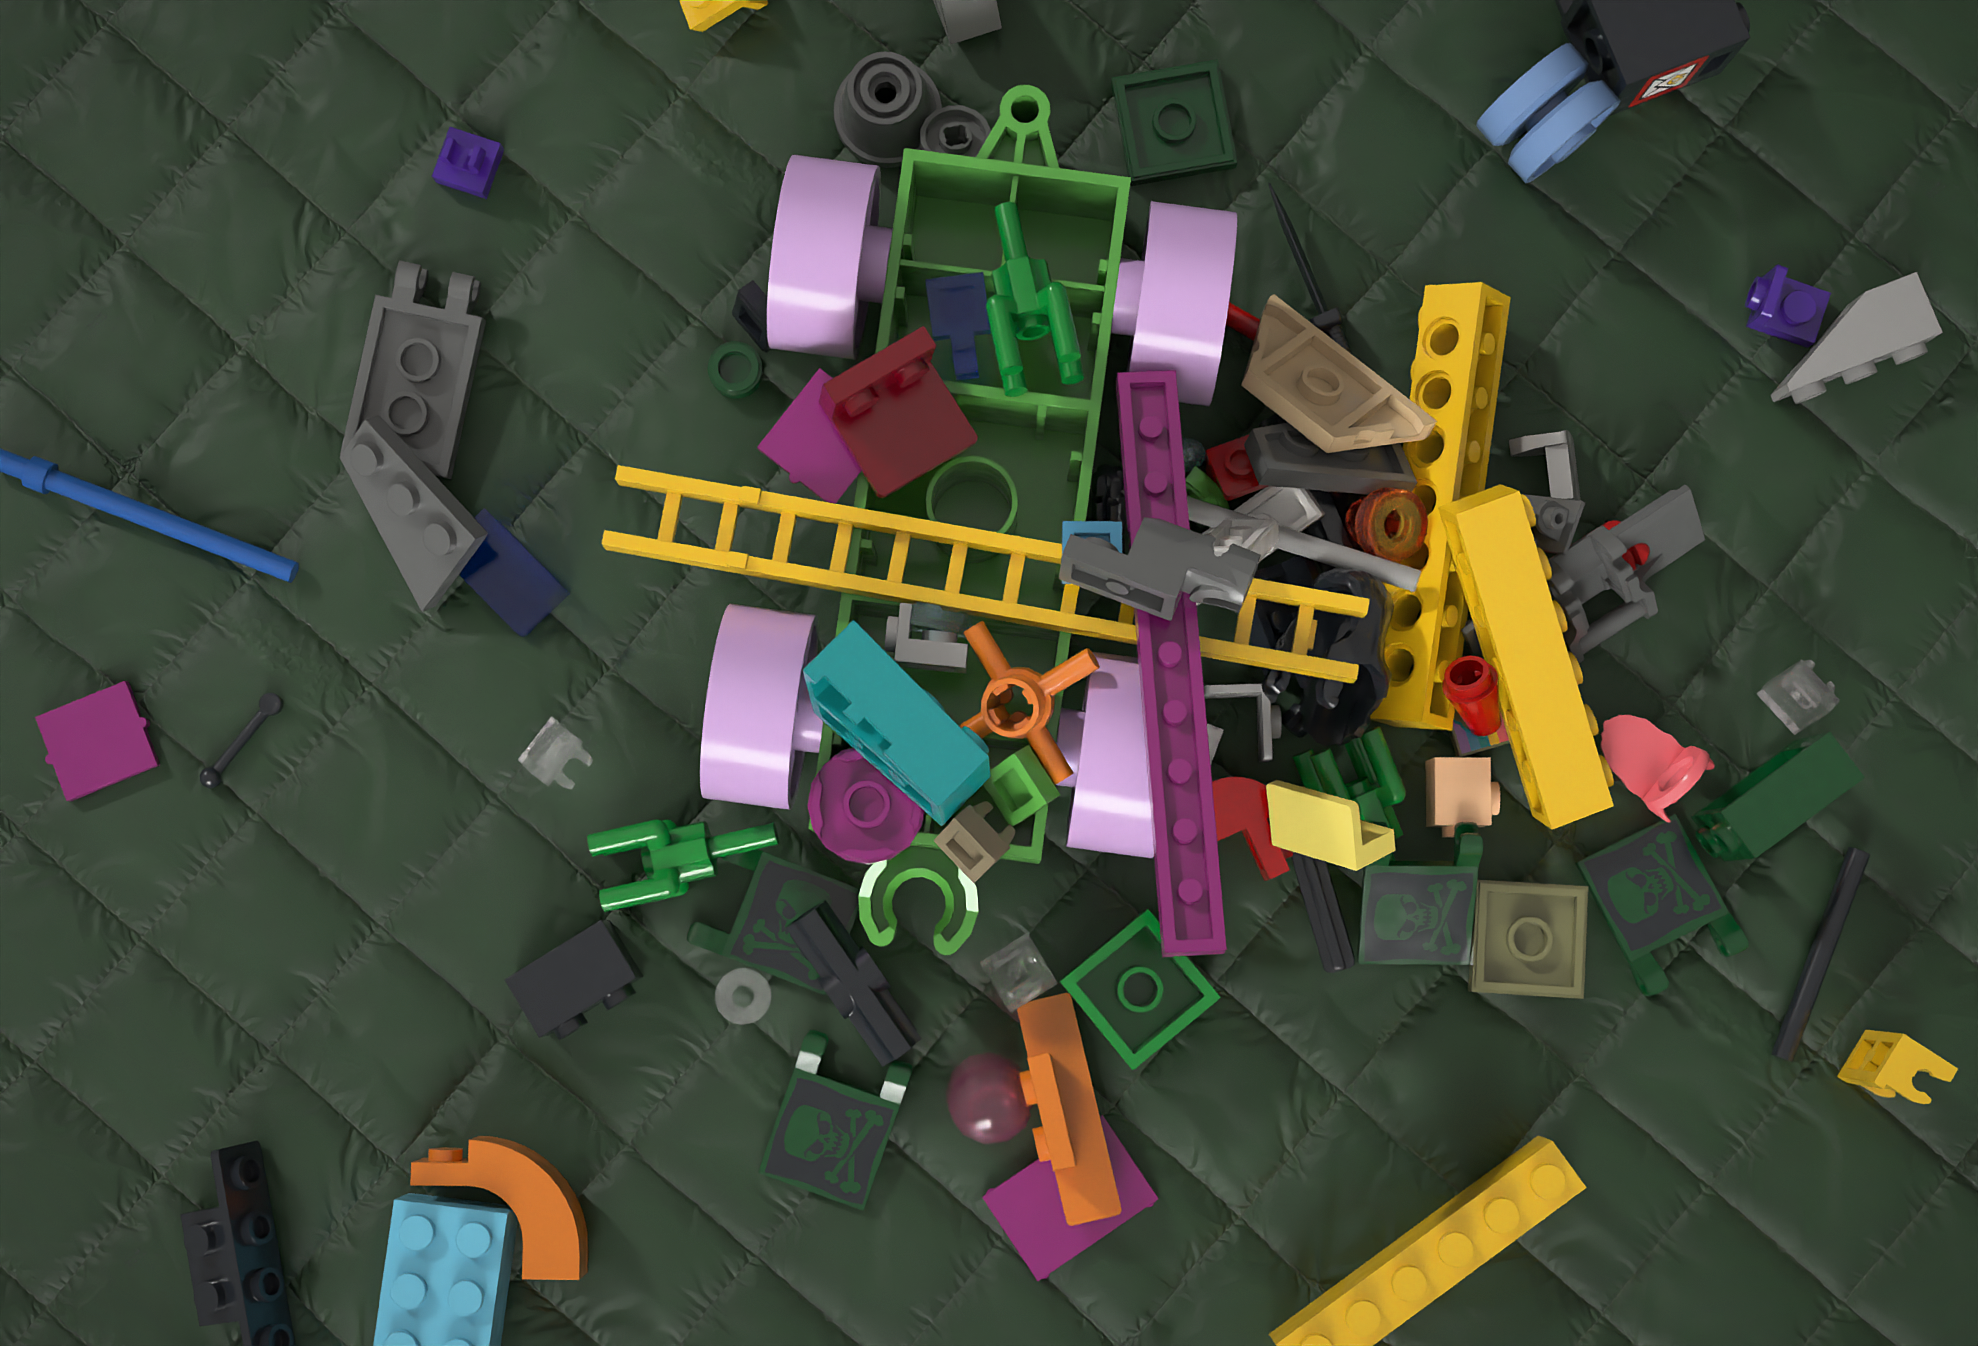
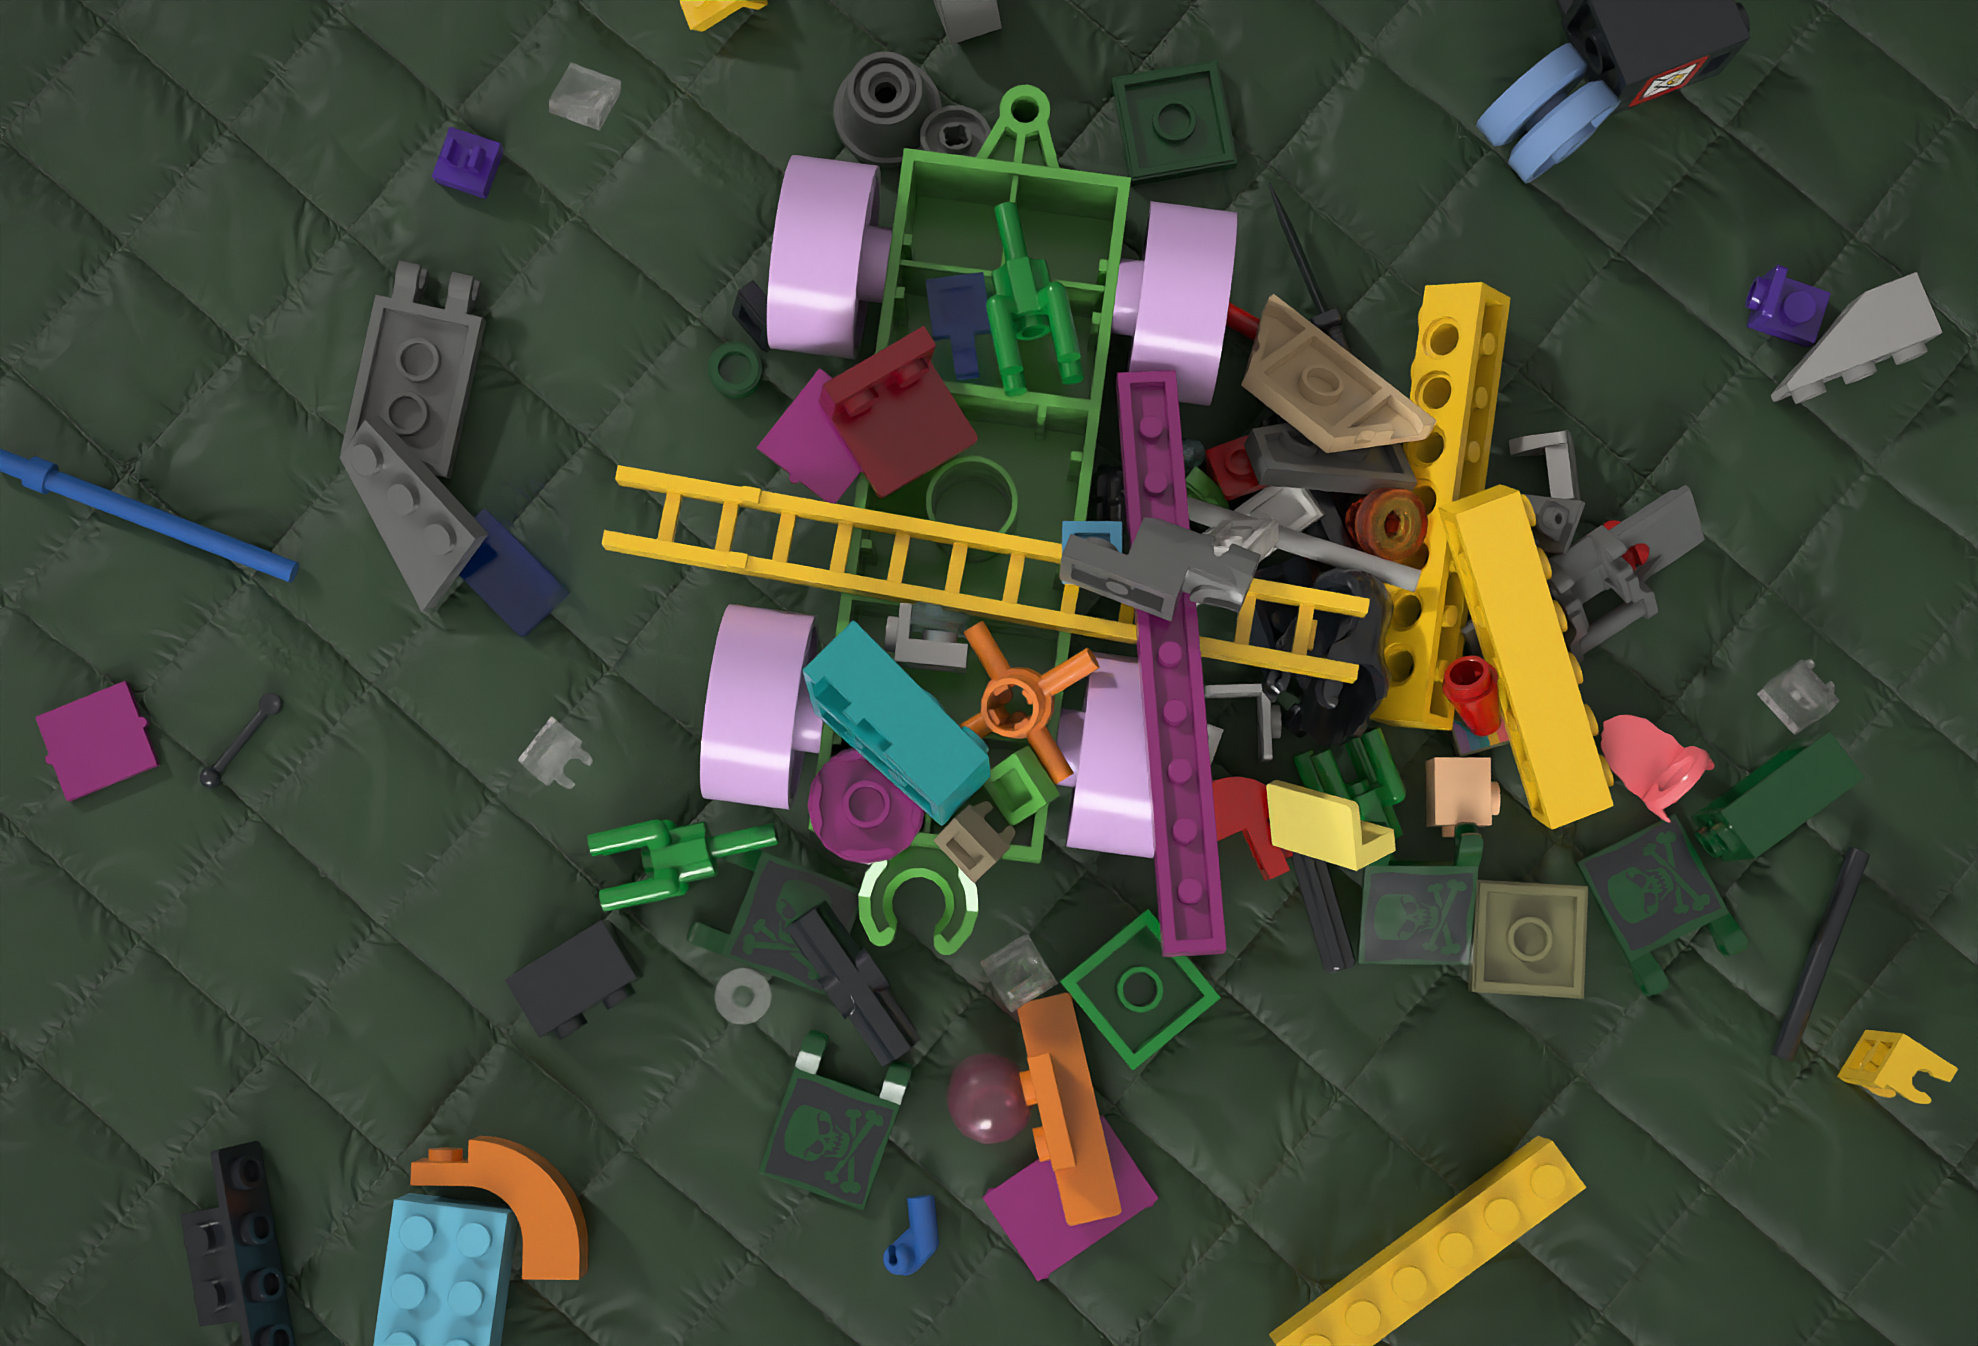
none -> clear tile [549,63,621,131]
none -> blue arm [883,1195,939,1276]

